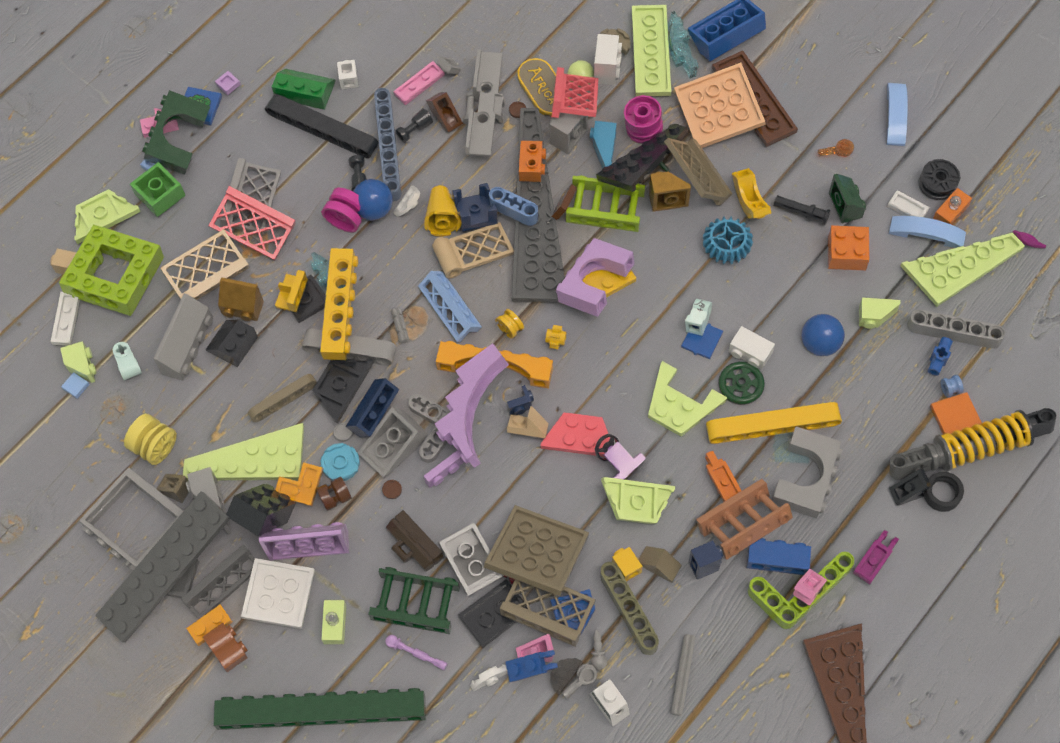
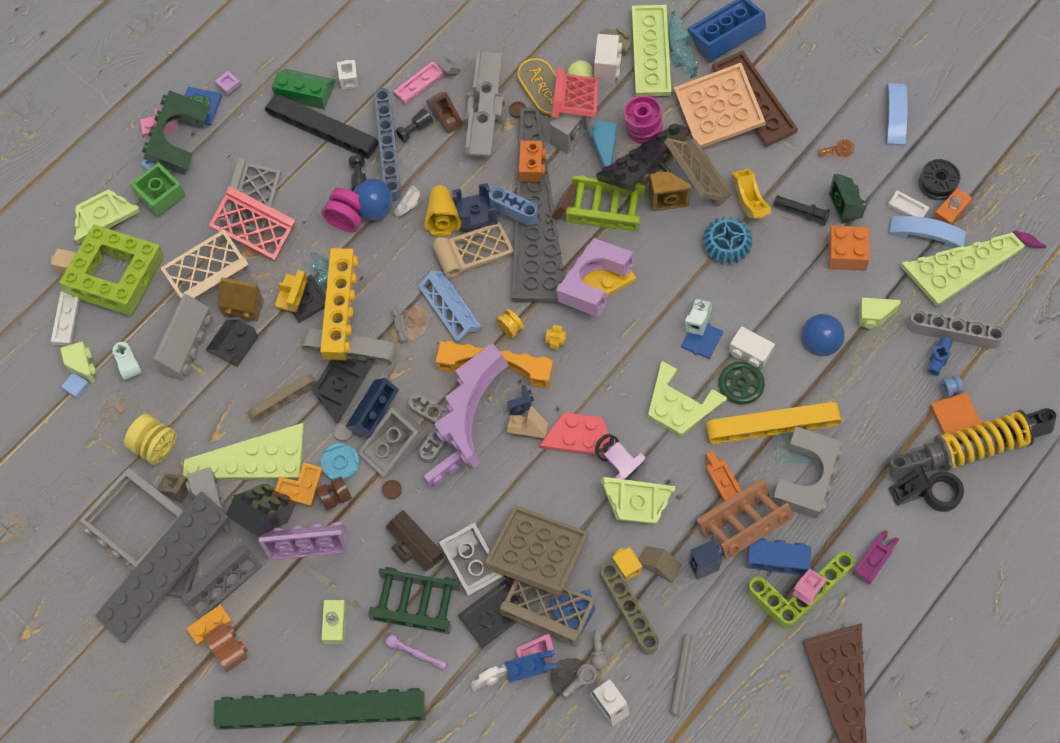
white plate [241,558,315,629] -> none

